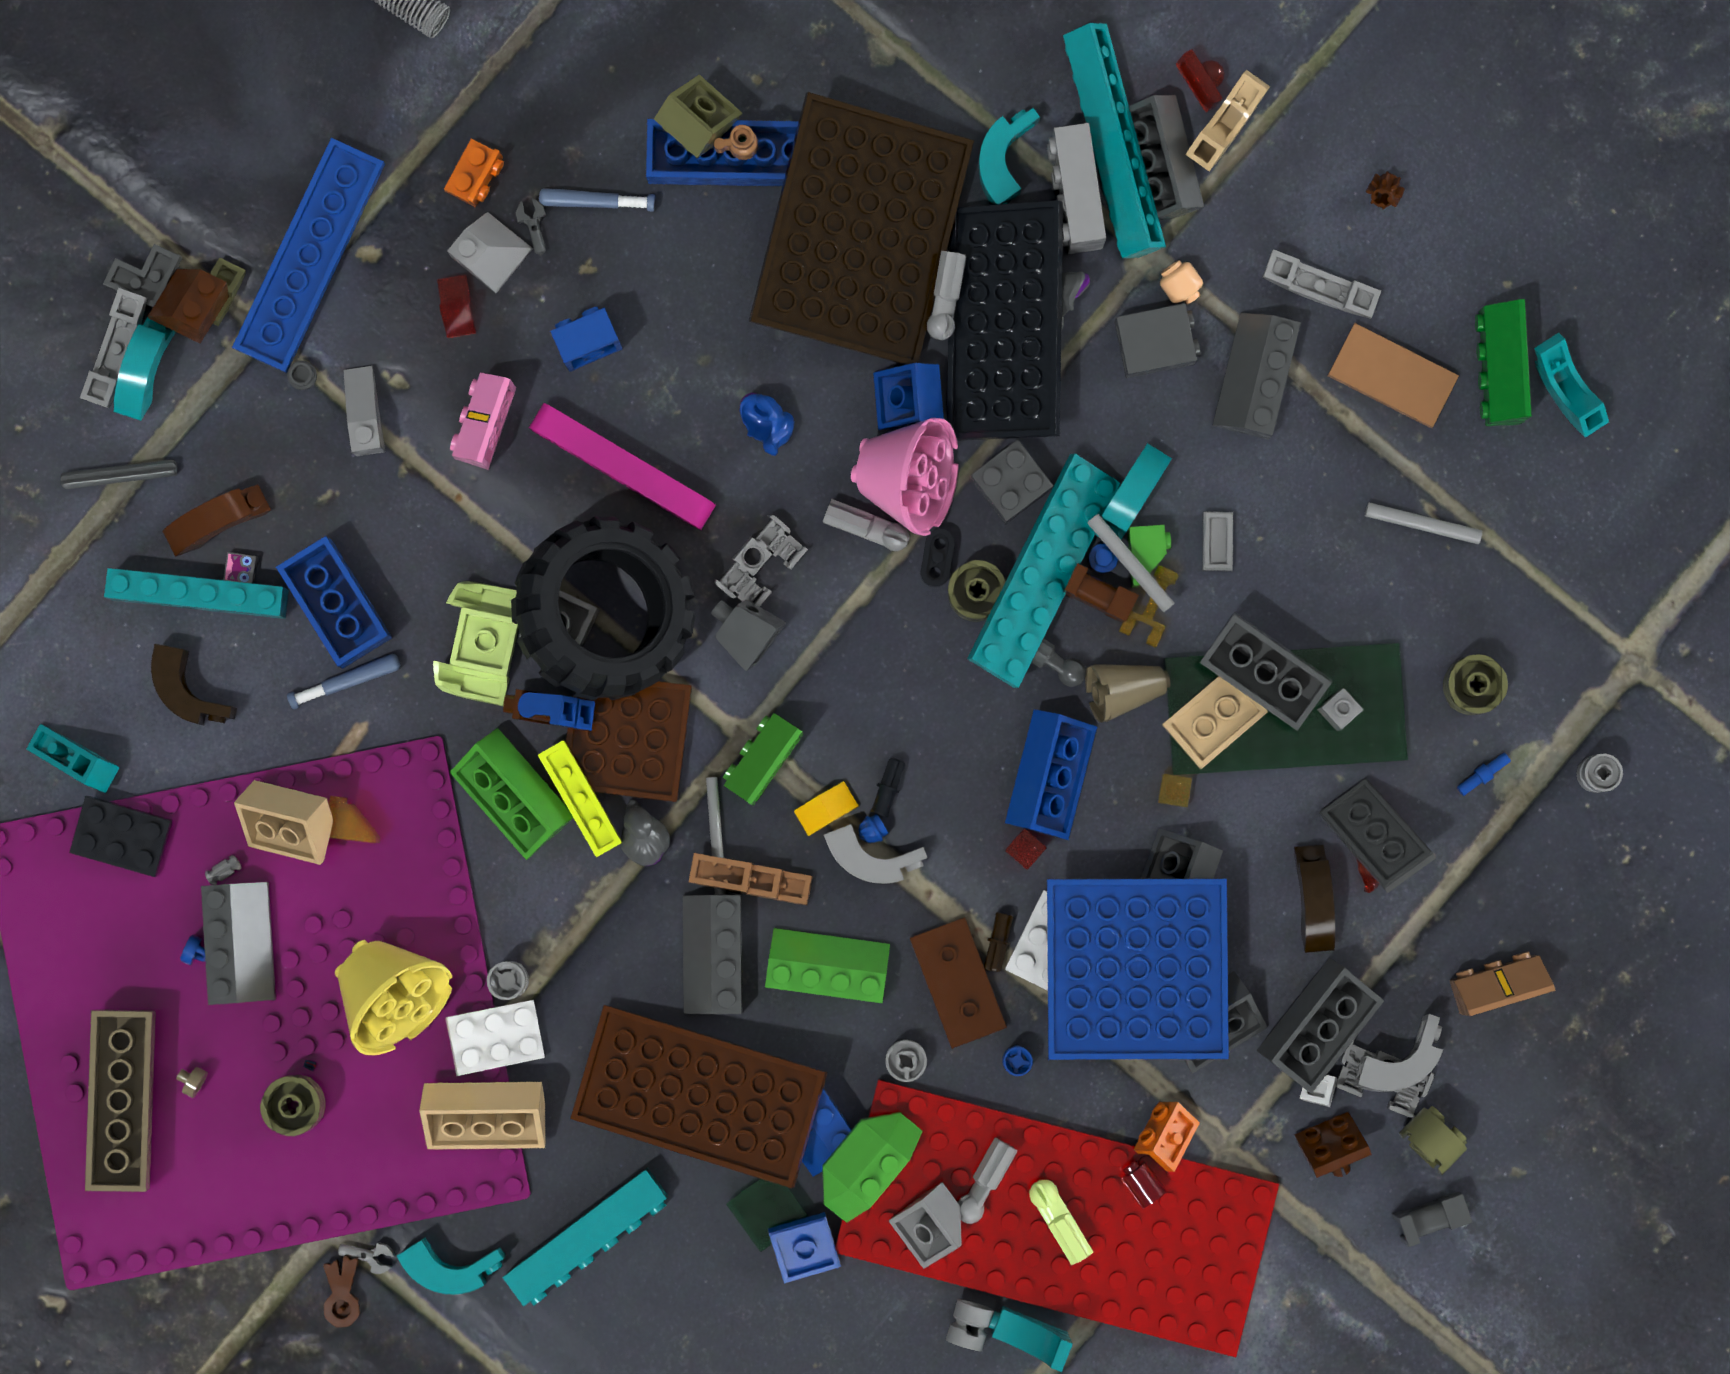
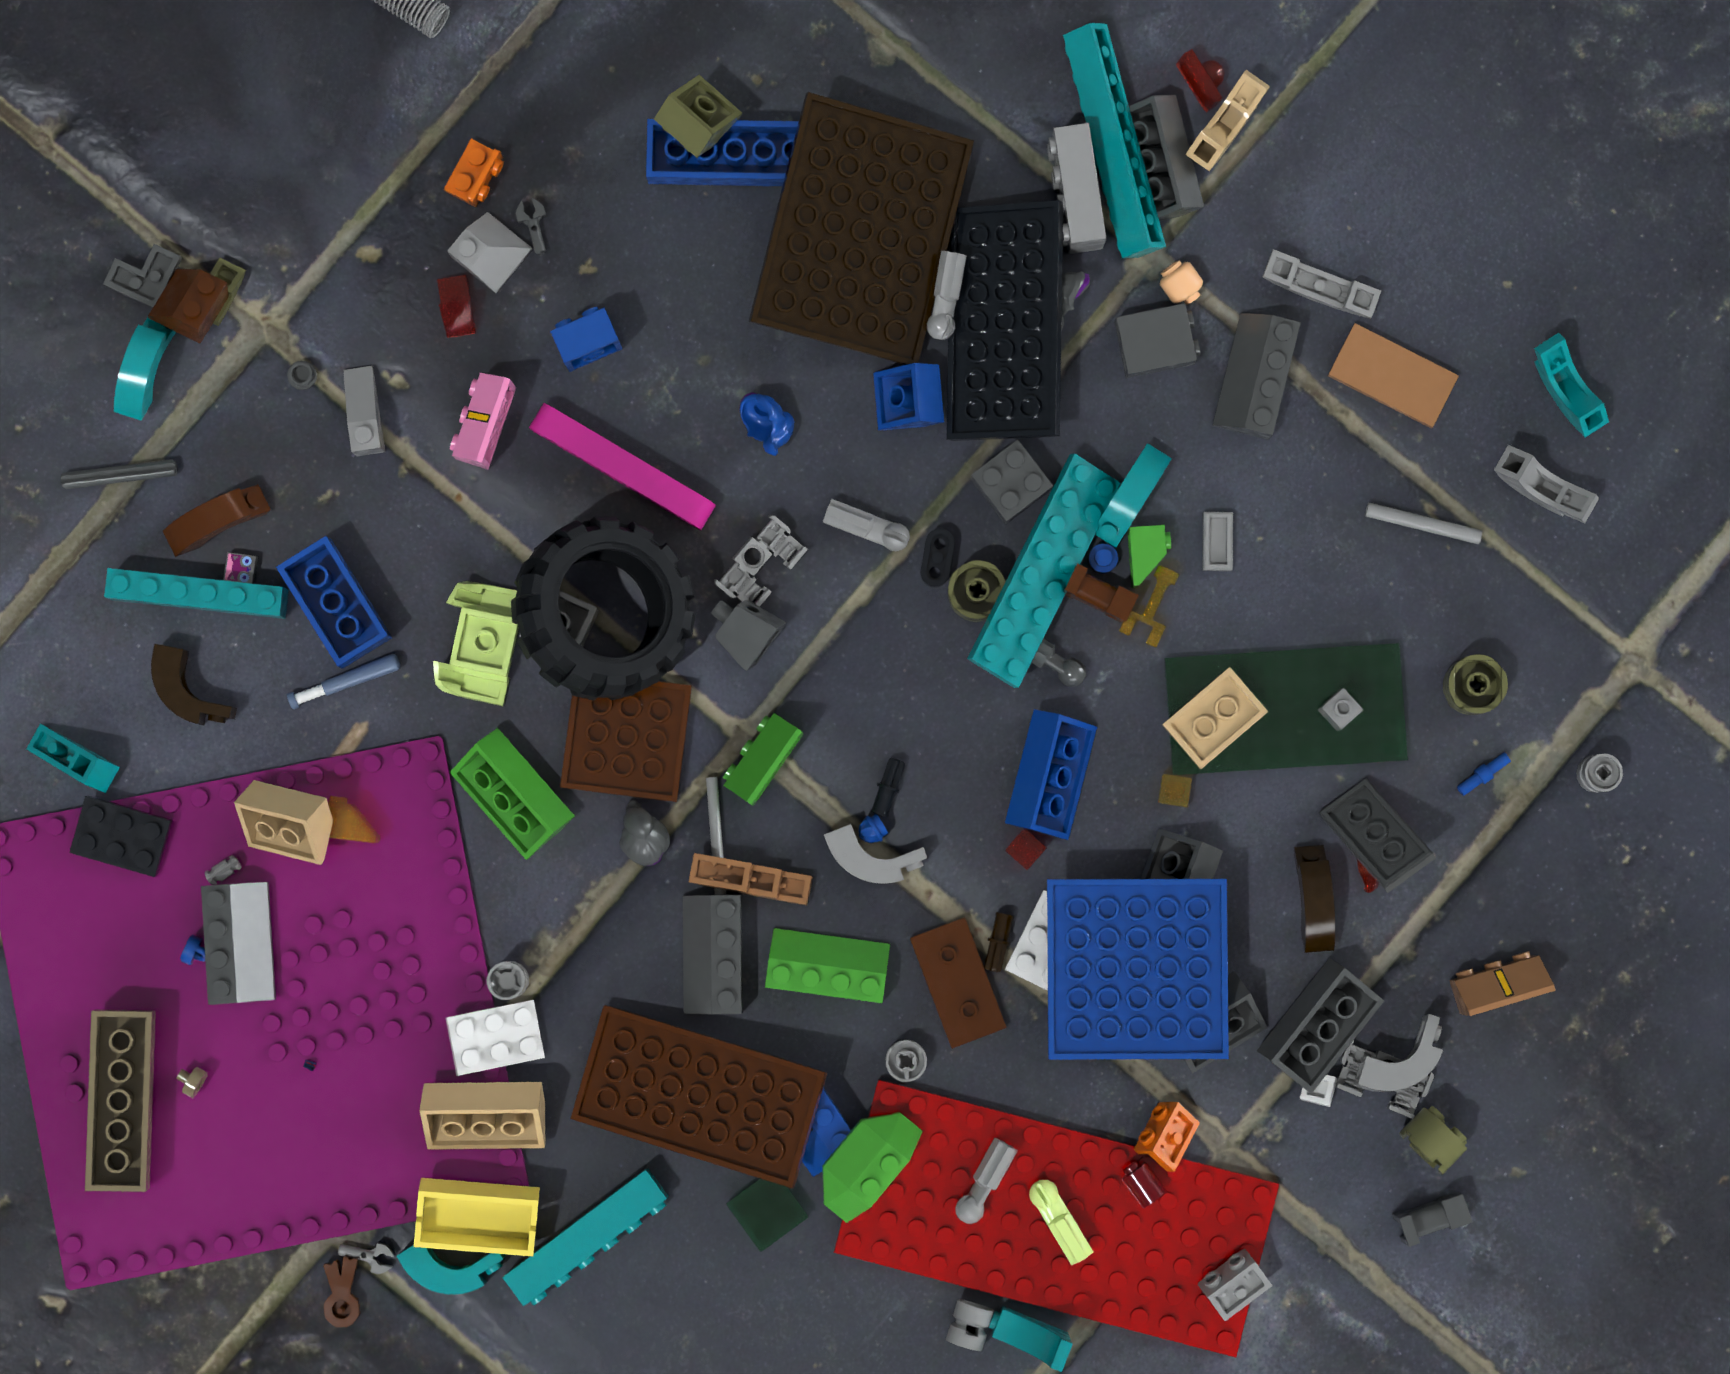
light grey slope [80,288,147,408] -> none
blue plate [232,138,385,373] -> none
olive brick [260,1075,326,1136] -> none
light yellow cone [335,940,453,1055] -> none
blue hips [503,689,595,731] -> none
neon yellow plate [538,740,623,857] -> none
sand blue piece [539,188,656,212] -> none
medium nougat piece [714,125,758,160] -> none
plate [768,1212,841,1283] -> none
yellow slope [794,781,859,836] -> none
bright pink cone [851,418,959,536] -> none
light grey slope [889,1182,962,1269] -> none
teal arch [978,108,1040,205] -> none
blue wheel [1002,1046,1033,1076] -> none
dark tan cone [1085,664,1170,722] -> none
light grey piece [1088,514,1175,612] -> none
dark grey slope [1200,612,1332,731] -> none
reddish brown plate [1294,1111,1372,1178] -> none
reddish brown gear [1366,171,1405,209] -> none
green slope [1475,299,1531,426] -> none
none -> light yellow piece [414,1178,540,1256]
none -> light grey bracket [1198,1249,1272,1321]
none -> light grey arch [1494,445,1599,524]

